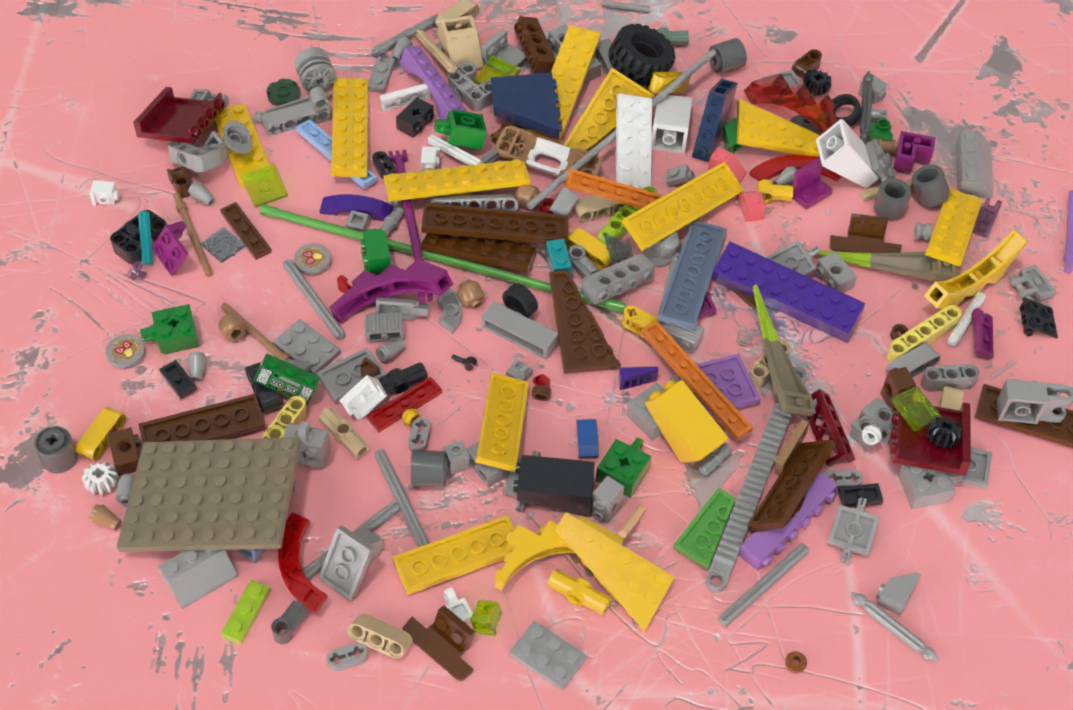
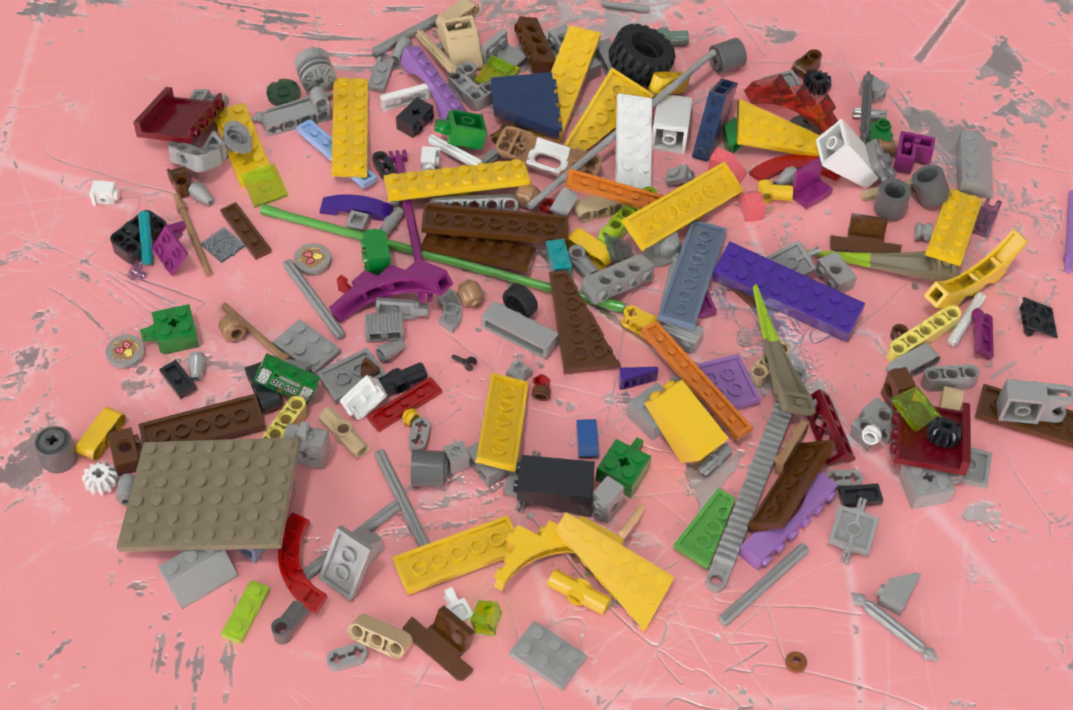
medium nougat cone [89,504,122,530] -> none
black tyre [827,94,861,127] -> none
light grey plate [1008,265,1056,301] -> none

